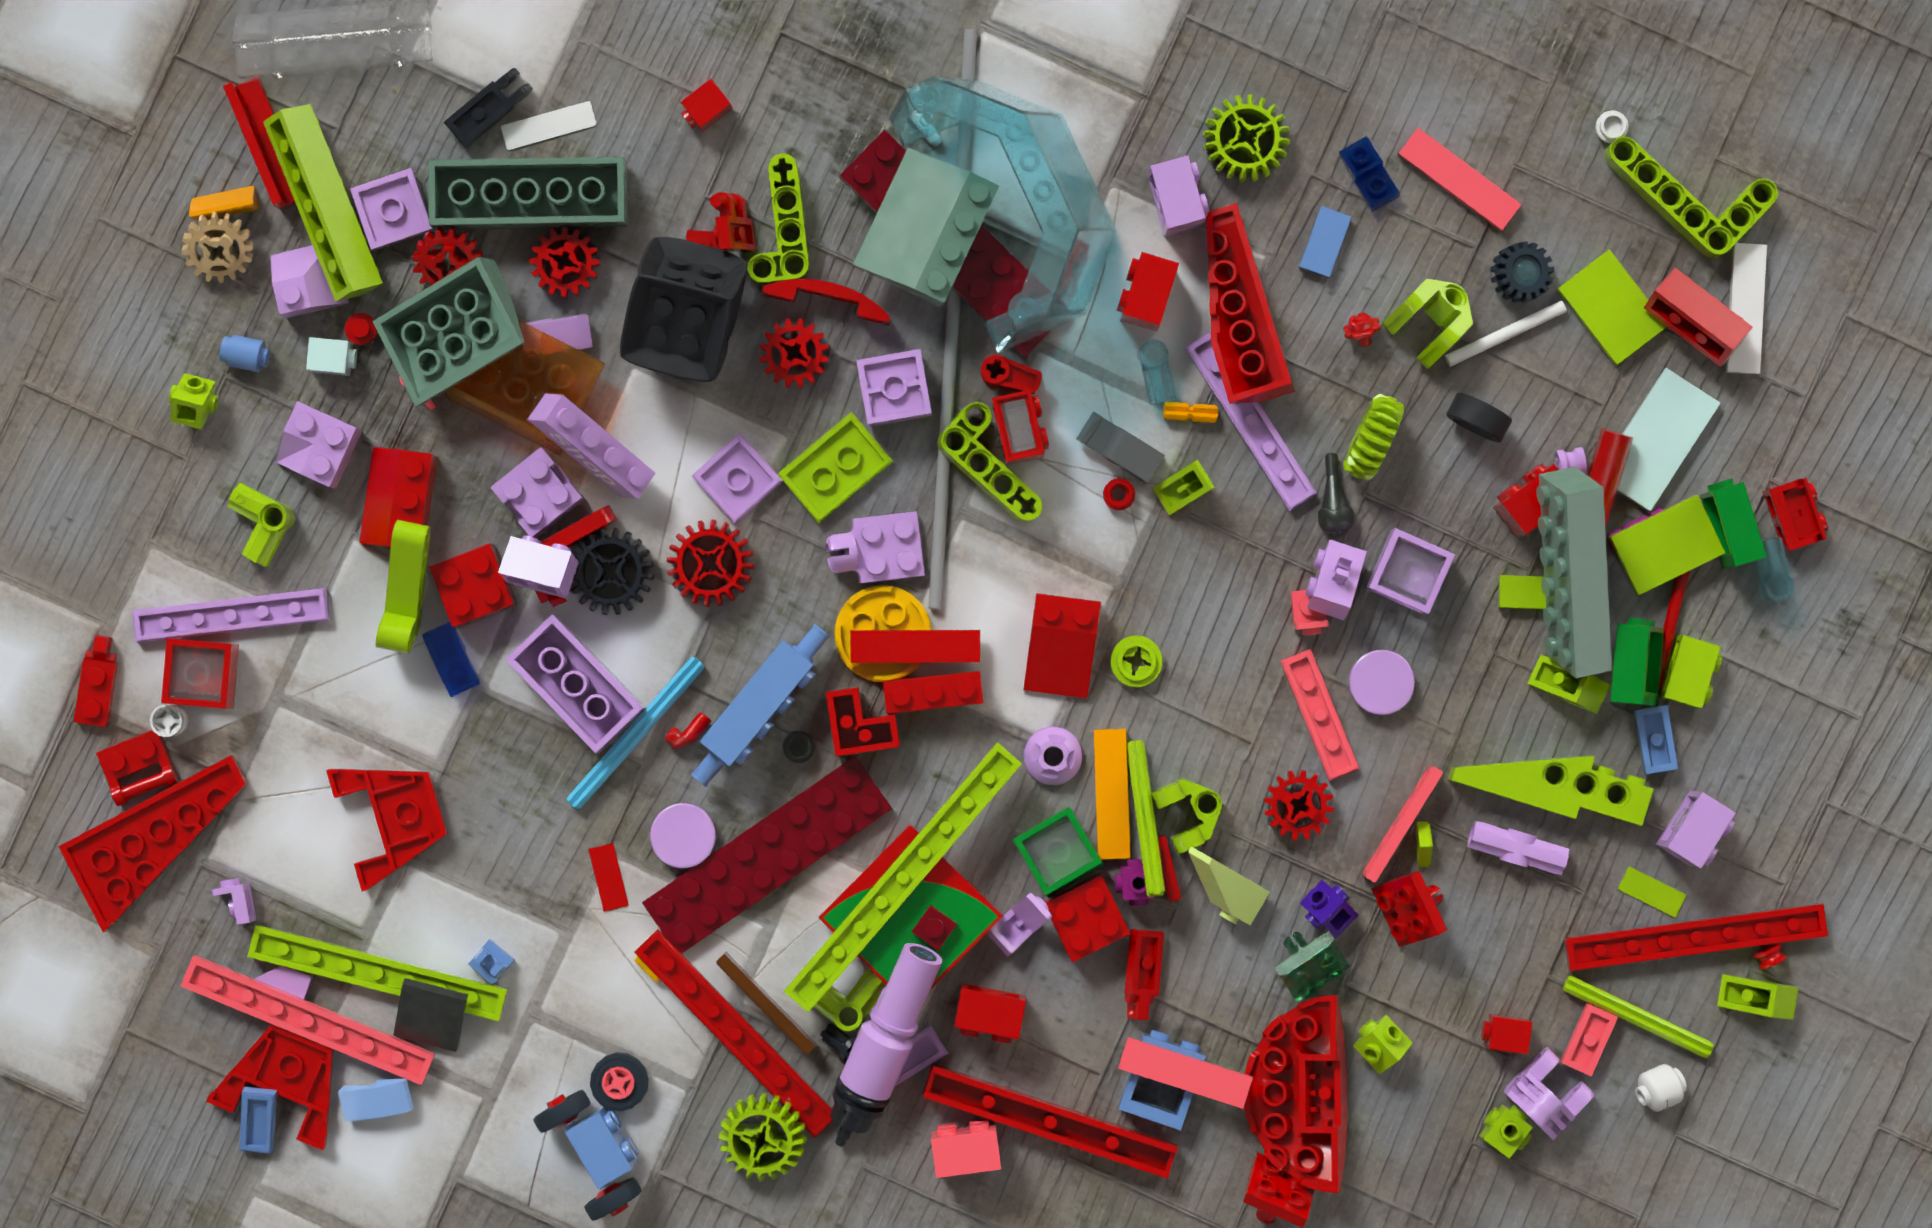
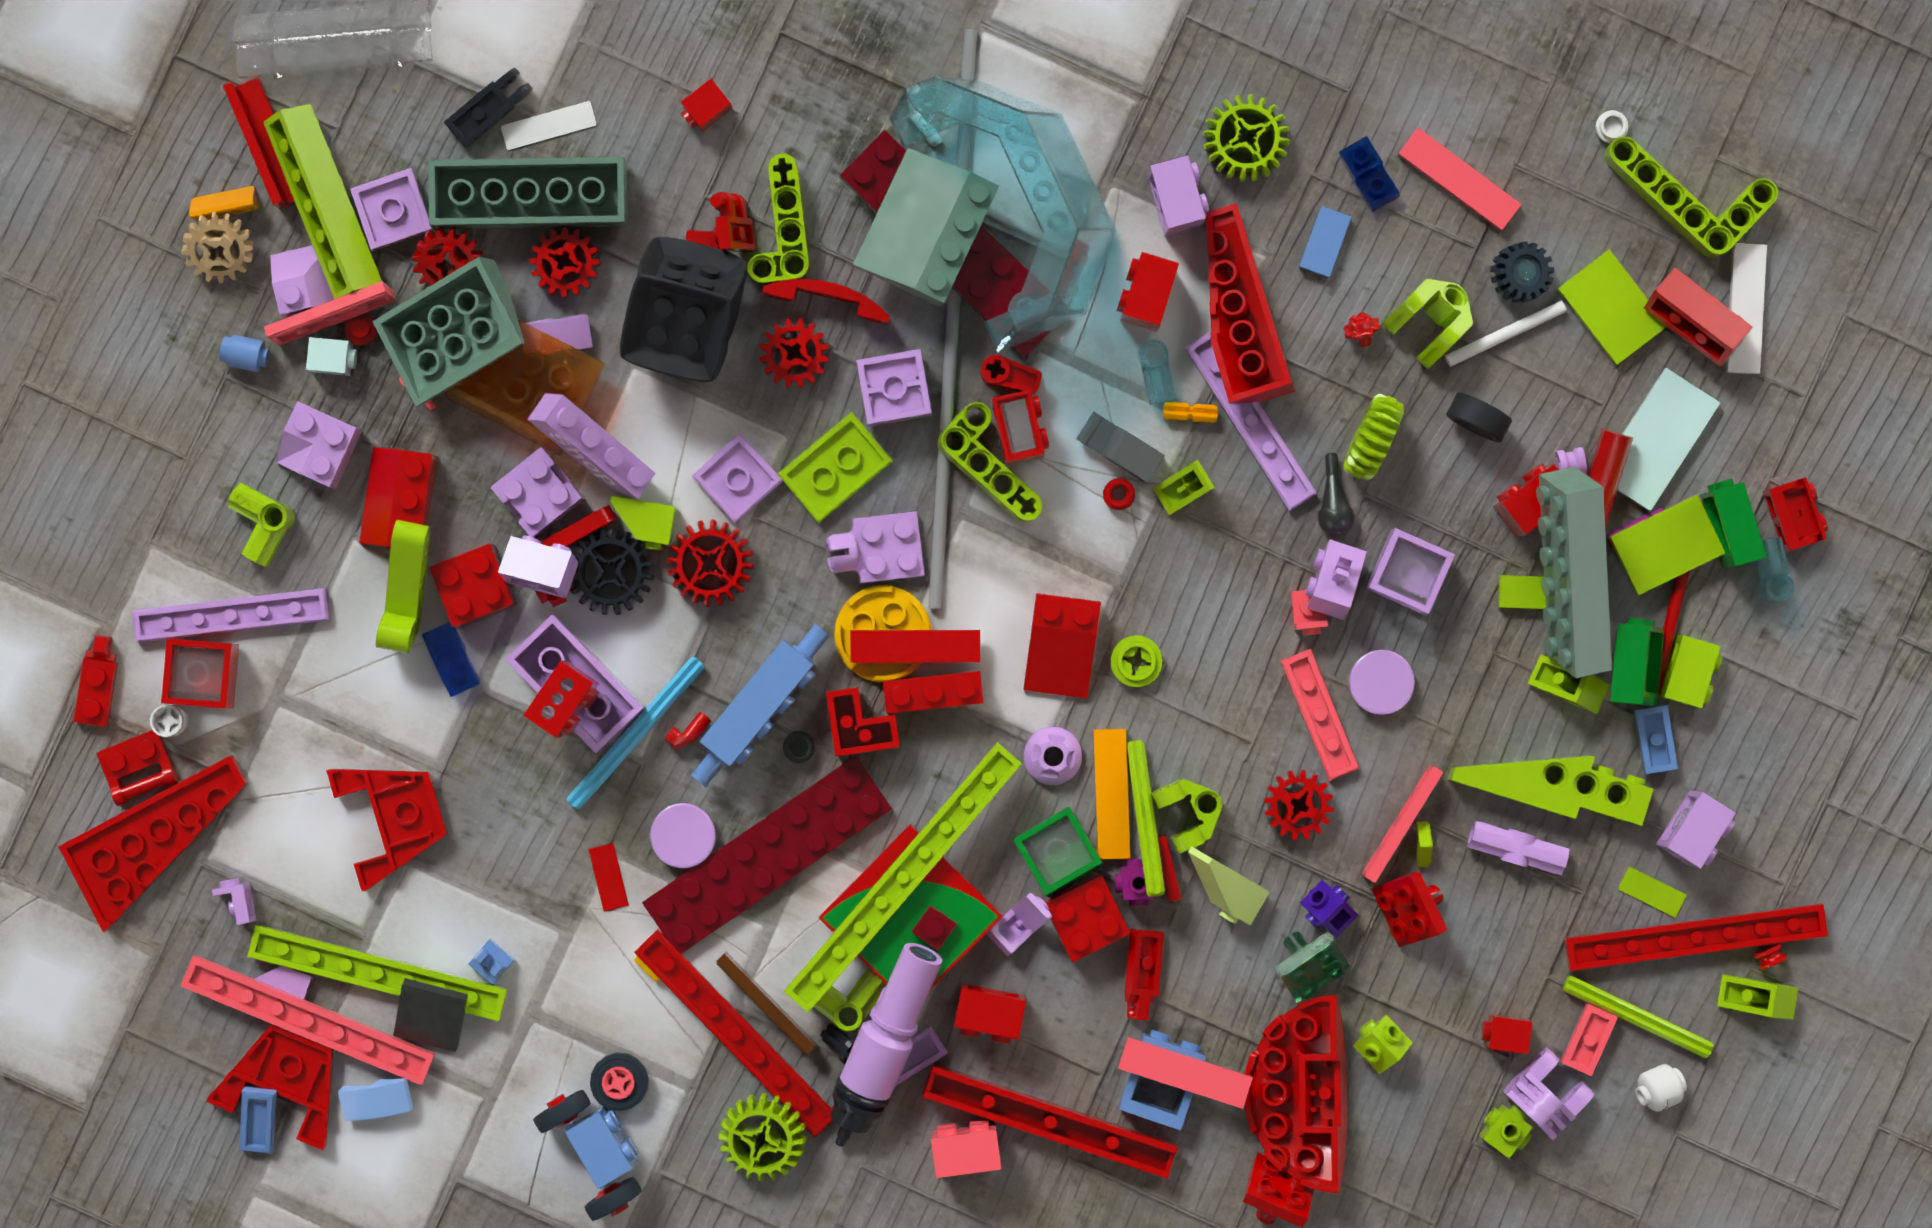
lime brick [169,373,219,430] -> none
none -> coral tile [264,281,396,346]
none -> red piece [523,661,600,738]
none -> lime slope [610,496,678,551]

